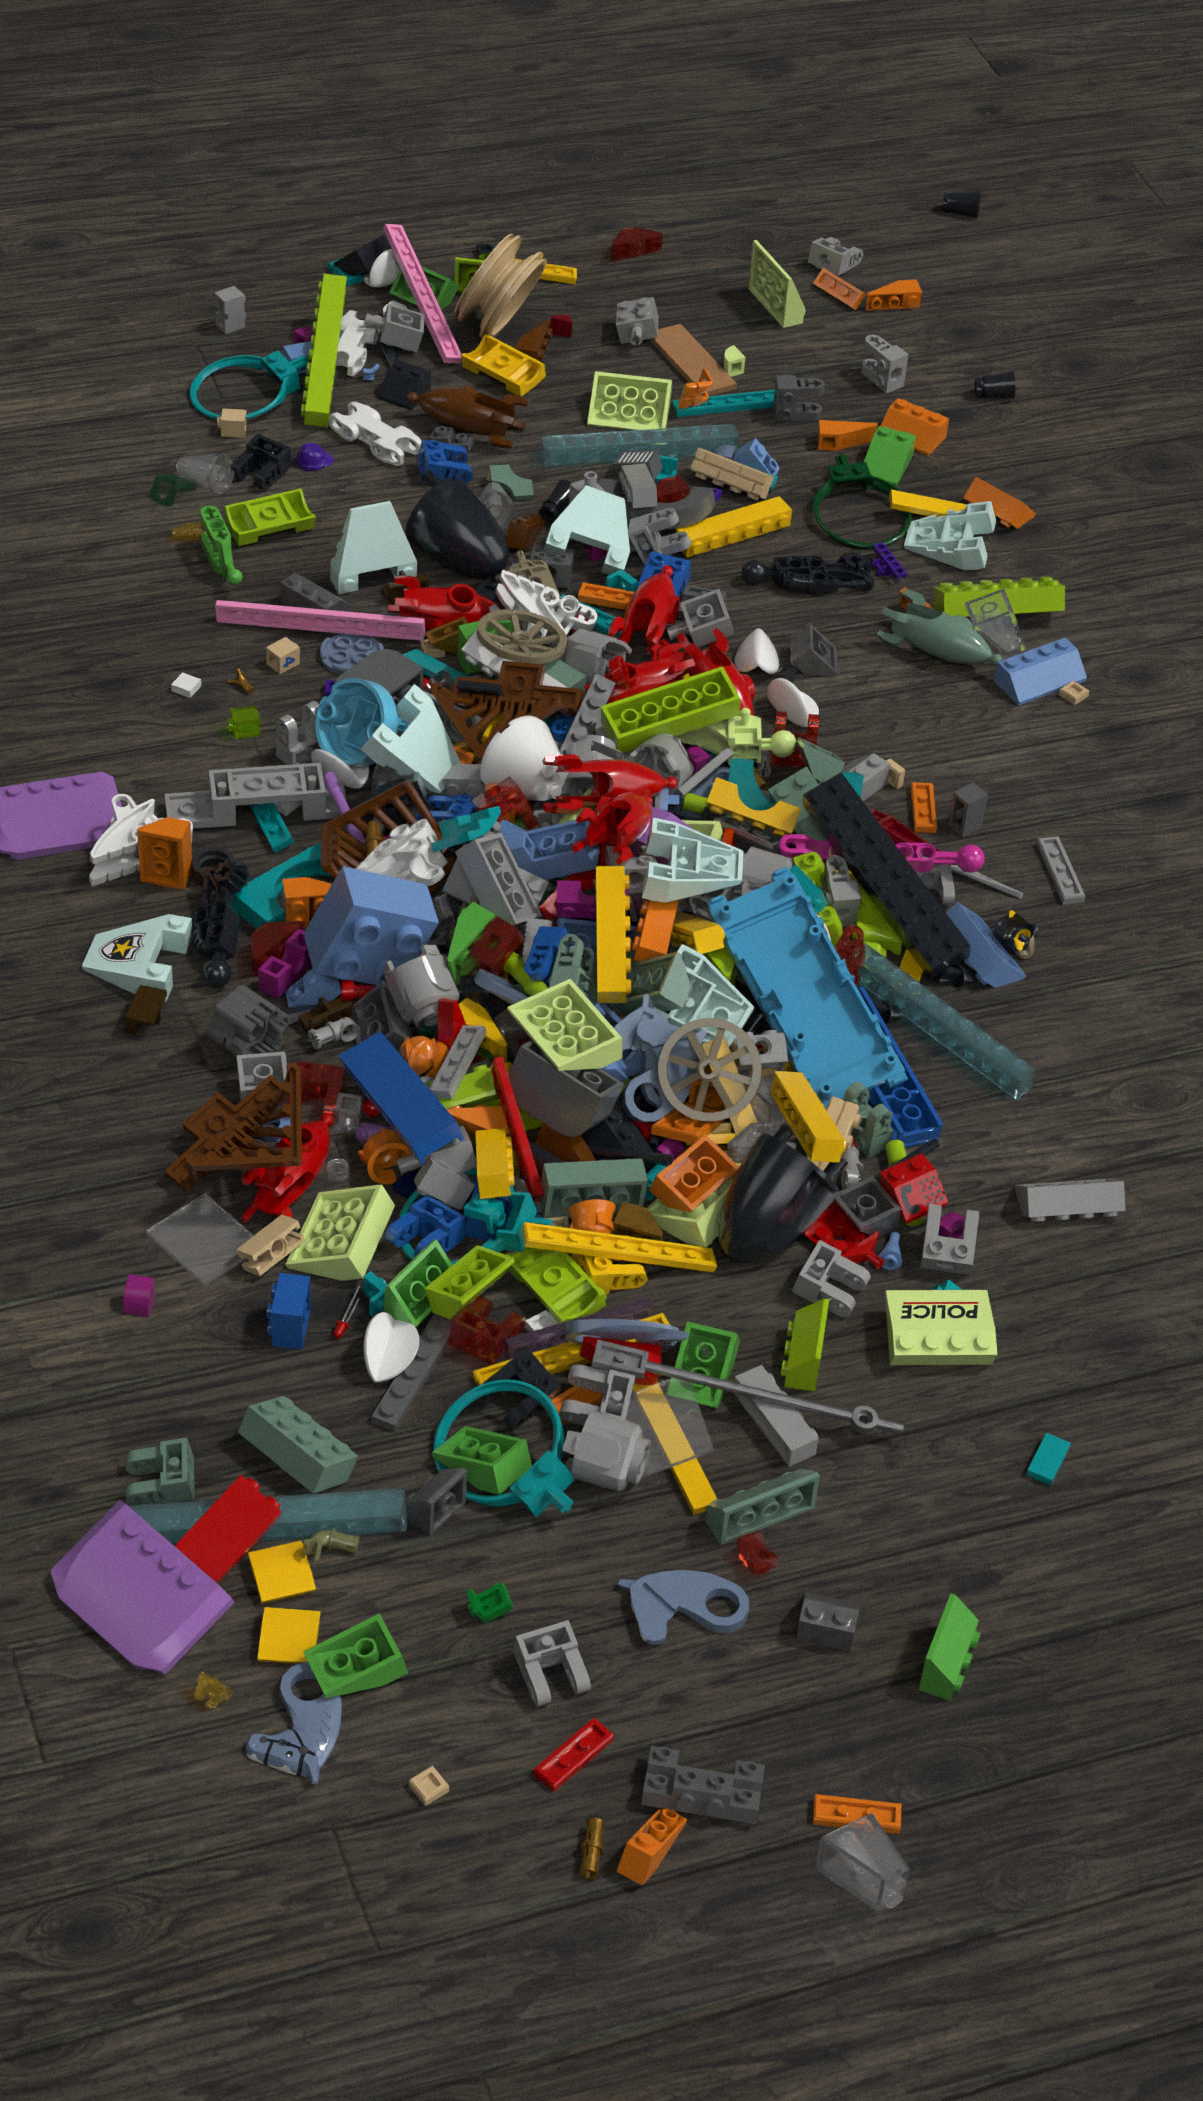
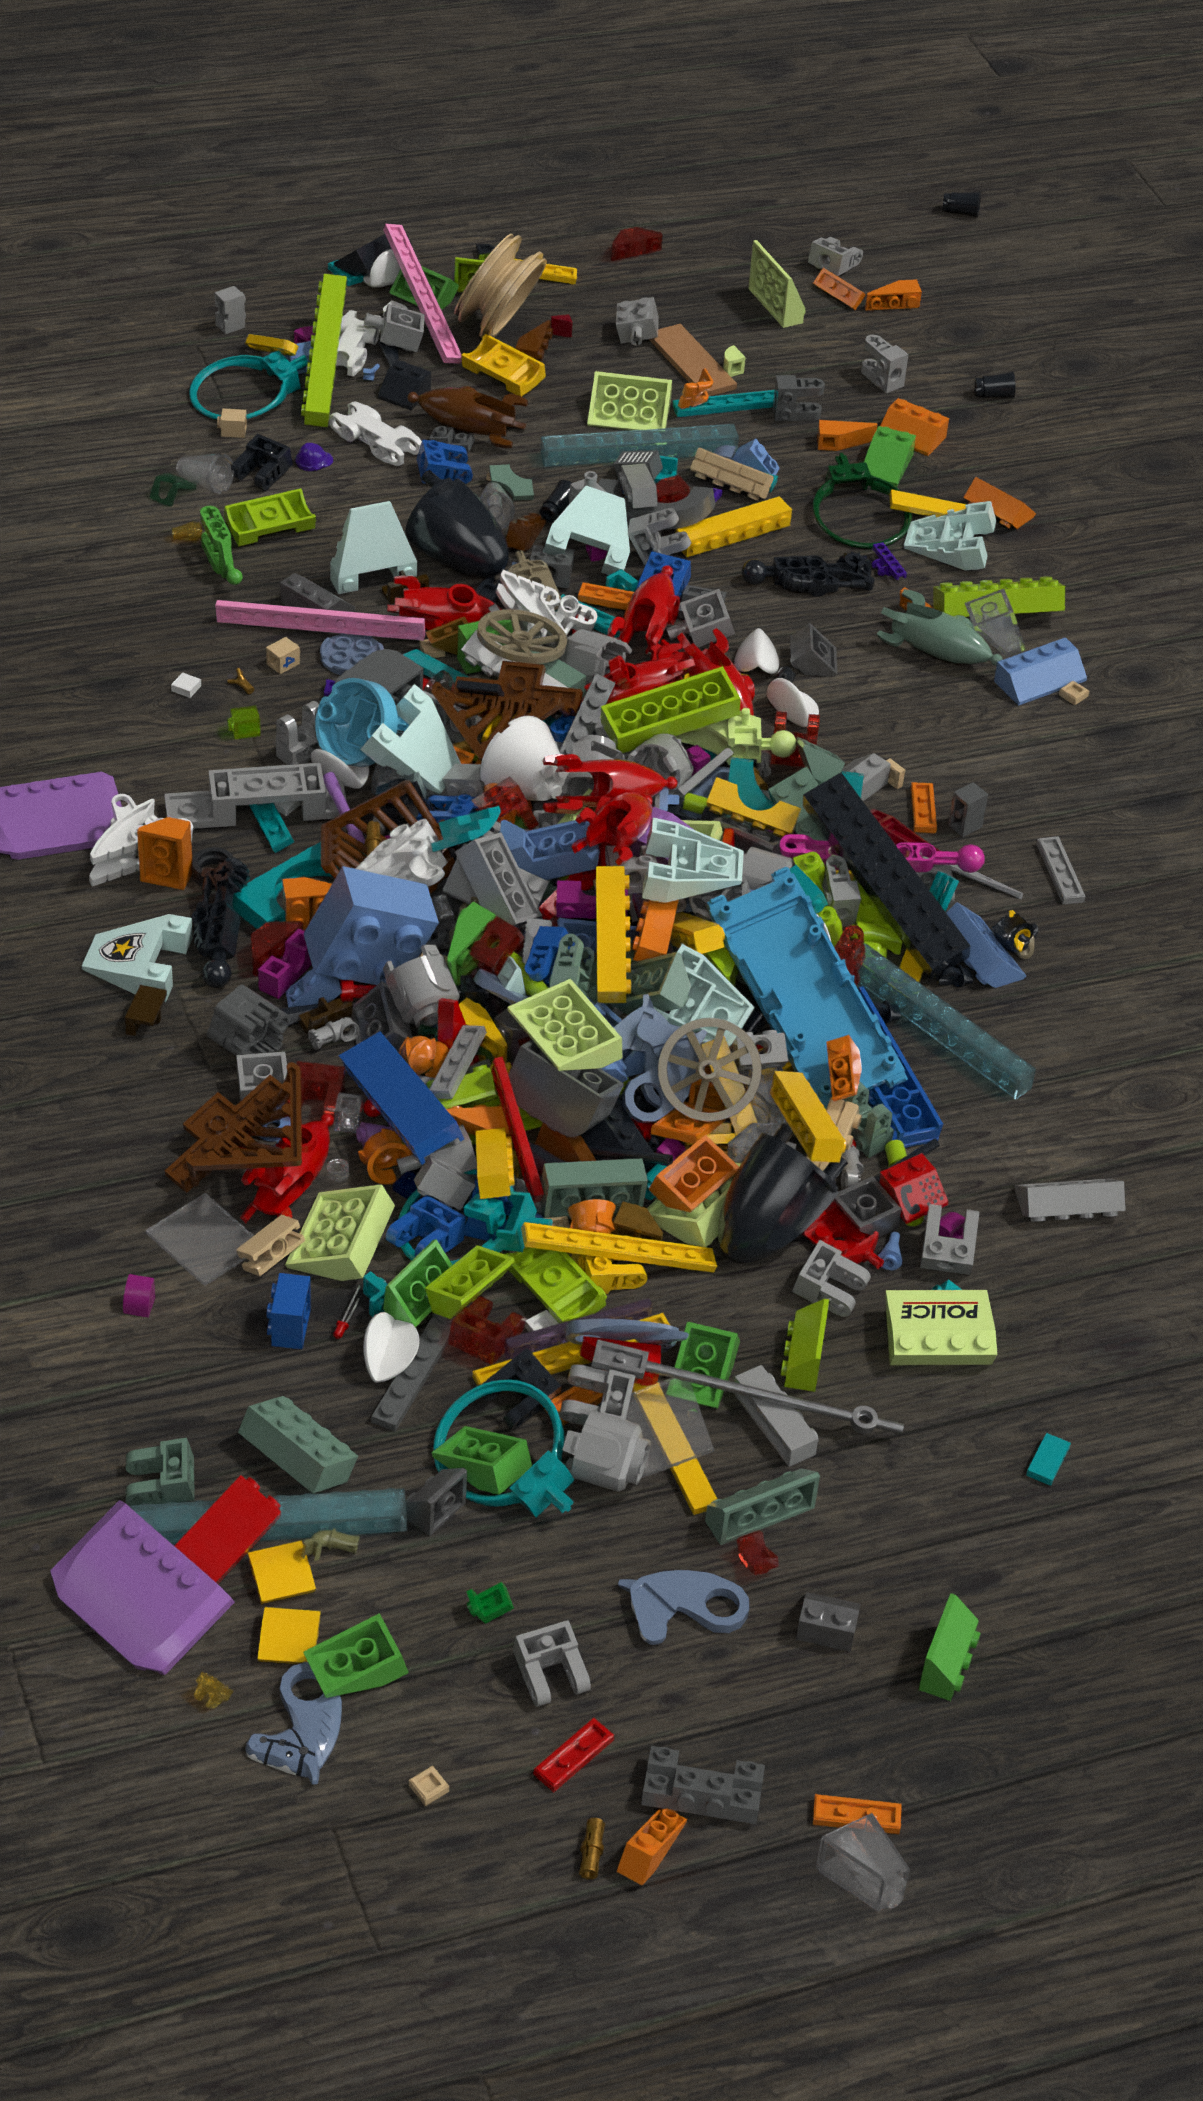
none -> yellow beam [245,334,299,356]
none -> light aqua slope [497,956,526,995]
none -> orange slope [826,1035,862,1101]
none -> teal tile [930,871,959,912]

